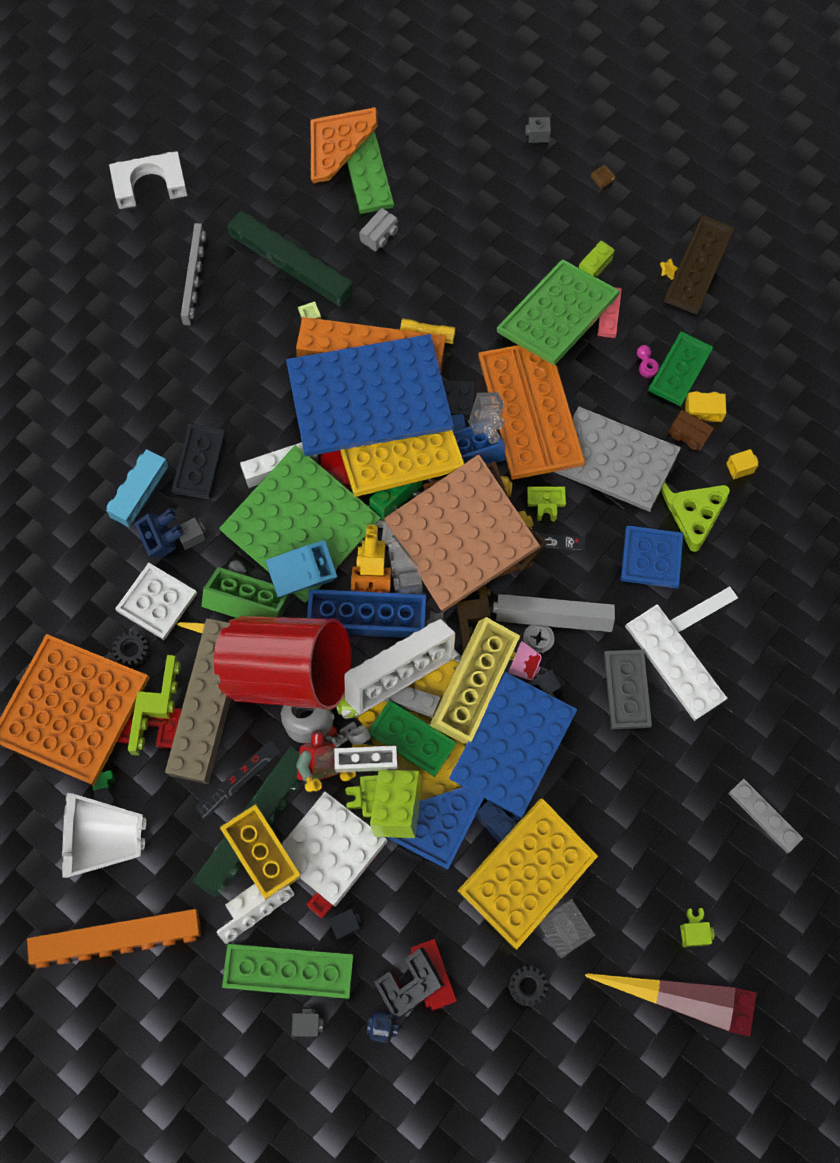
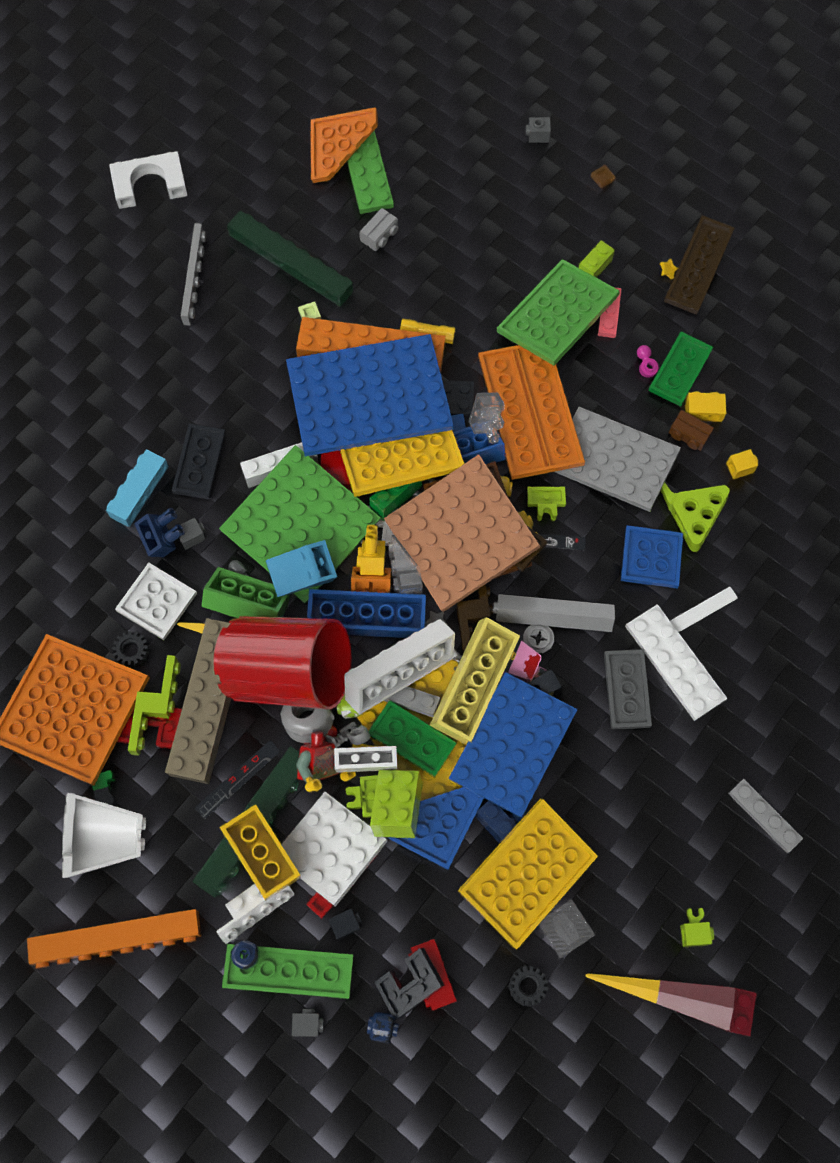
none -> dark blue head [231,941,260,970]

